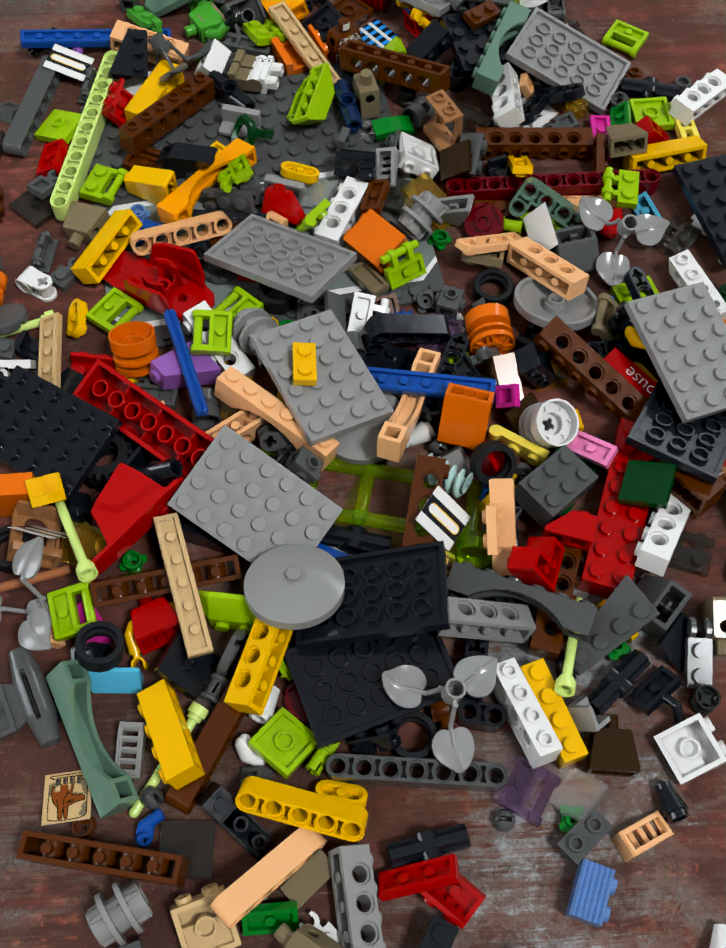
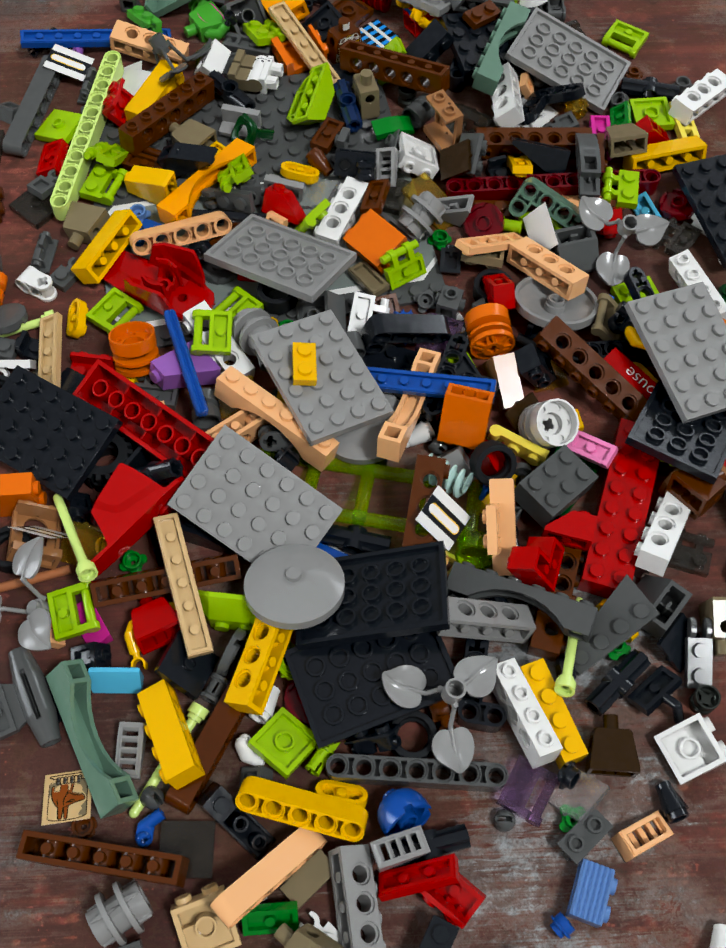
yellow panel [25,472,66,508] -> none
black tyre [74,621,125,673] -> none
black wing [108,28,148,82] -> none
dark grey brick [284,445,324,484] -> none
dark grey plate [470,345,500,365] -> none
dark pink plate [496,384,520,409] -> none
light grey panel [566,696,611,732] -> none
dark green tile [618,460,677,509] -> none
none -> lime plate [83,142,129,168]
none -> dark tan torso [169,119,217,146]
none -> reddish brown cone [305,147,334,178]
none -> reddish brown plate [310,116,345,154]
none -> light grey slope [370,825,431,873]
none -> blue cylinder [377,788,431,840]
none -> black bracket [439,245,462,275]
none -> red slope [483,273,515,311]
none -> black slope [510,136,571,174]
none -> blue plate [550,911,575,939]
none -> black plate [557,761,581,790]
none -> dark grey slope [575,133,601,199]
none -> dark red tile [658,188,694,221]

